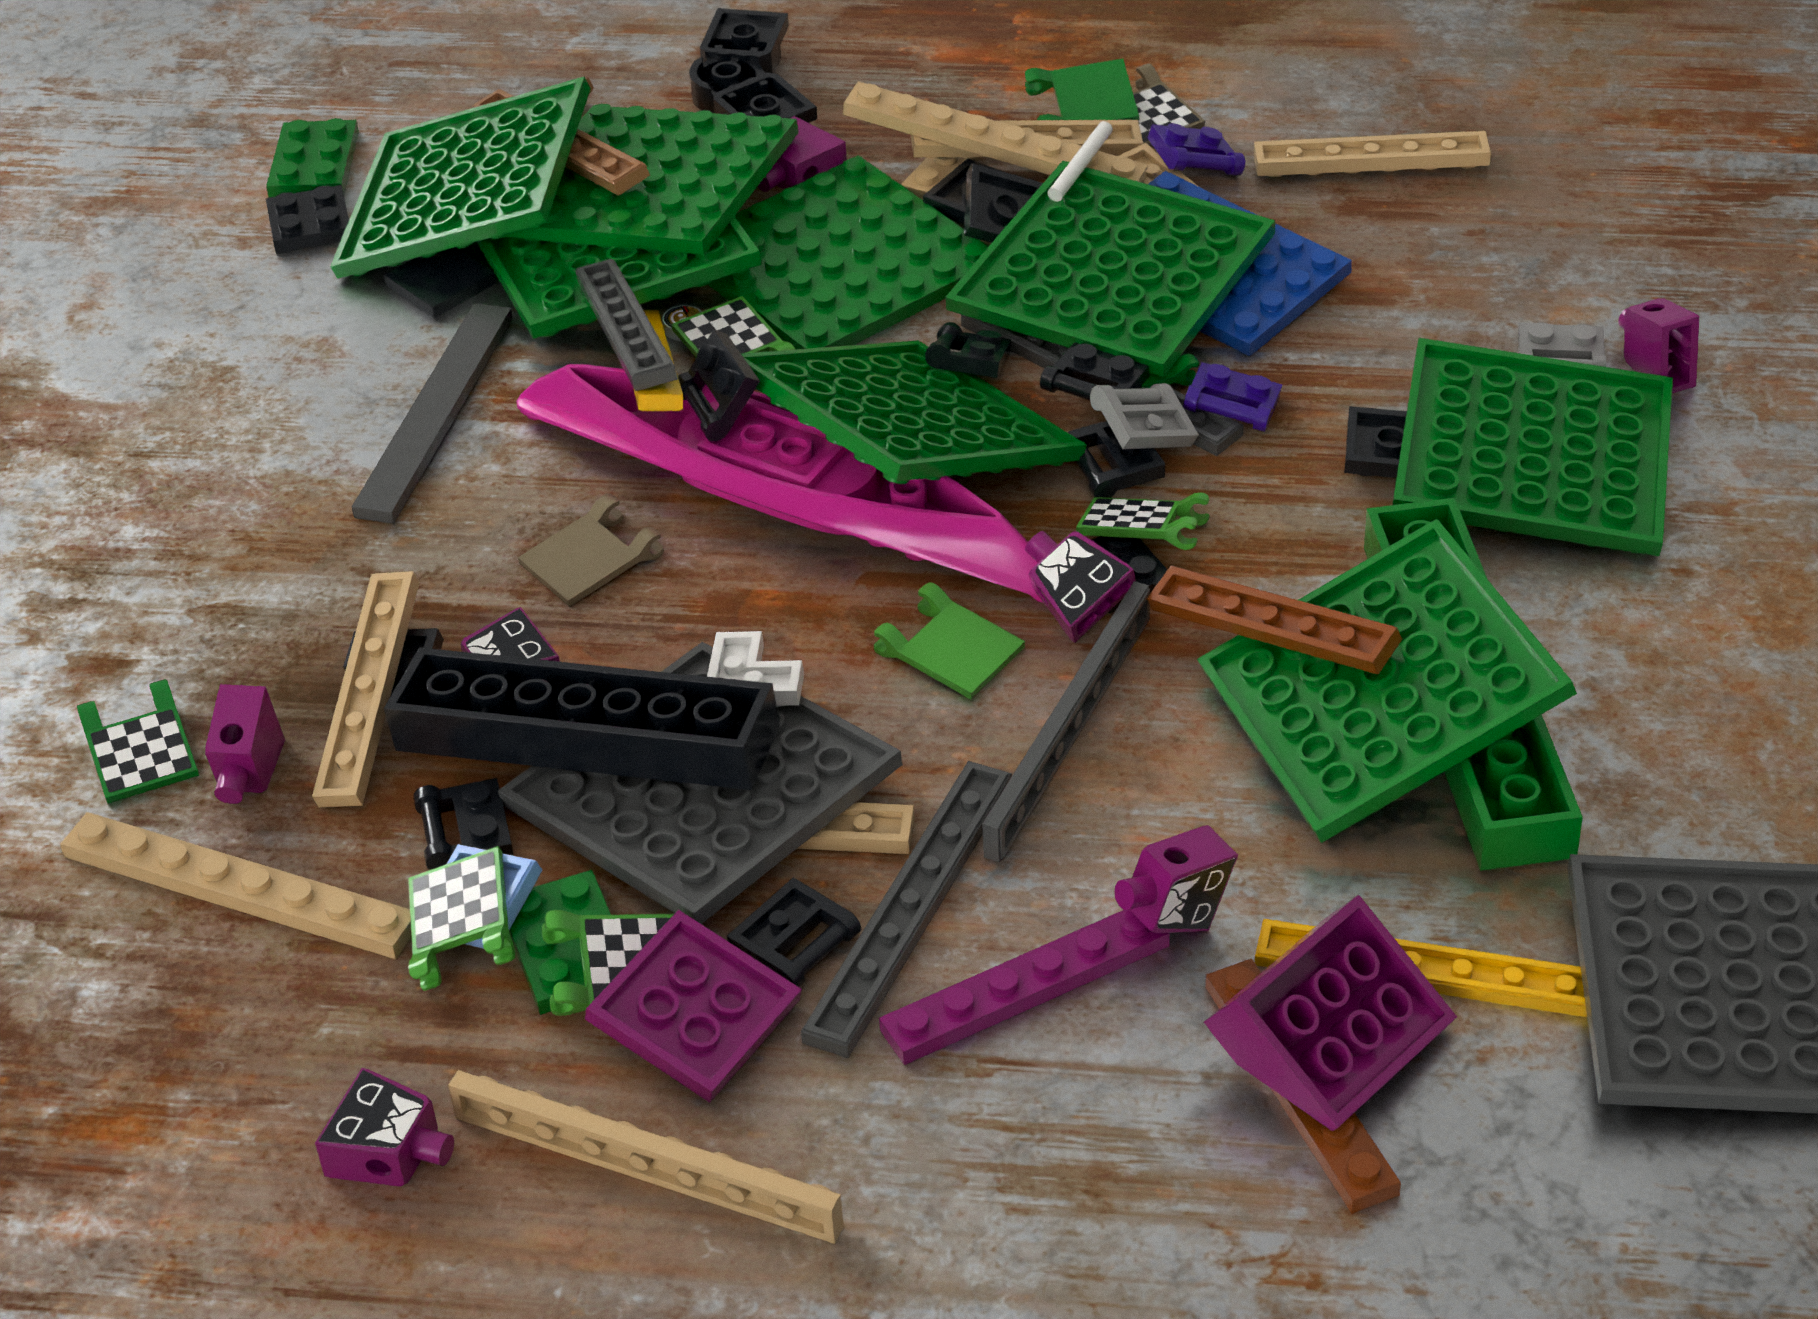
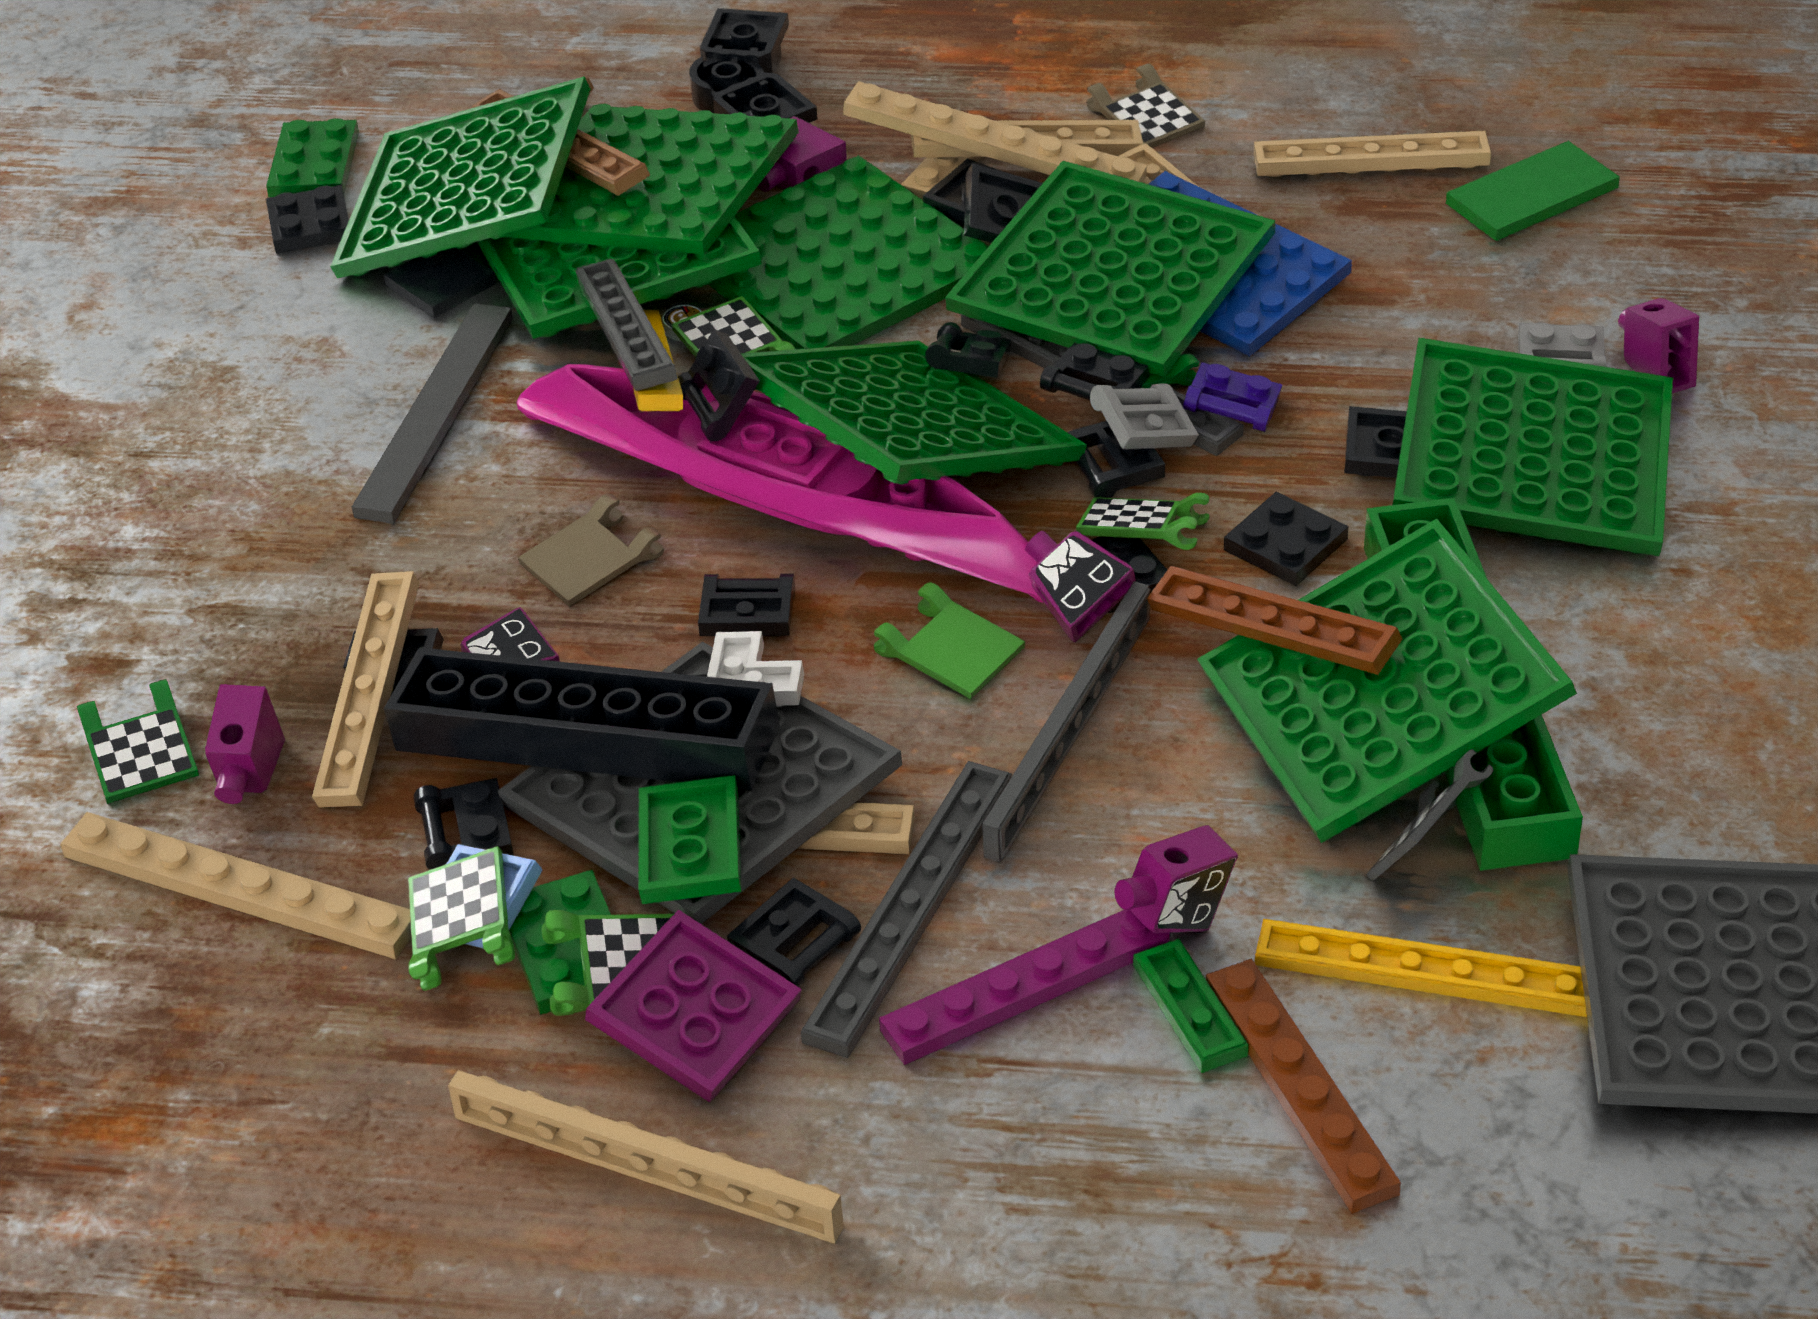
torso [315,1068,454,1187] -> none
green flag [1025,58,1139,121] -> none
white bar [1048,121,1113,202] -> none
dark purple plate [1147,123,1245,176] -> none
magenta slope [1203,894,1457,1131] -> none
none -> green plate [638,775,741,904]
none -> black plate [698,573,795,636]
none -> green tile [1133,939,1249,1074]
none -> black plate [1224,492,1349,586]
none -> dark grey flag [1366,750,1493,881]
none -> green tile [1446,141,1620,241]

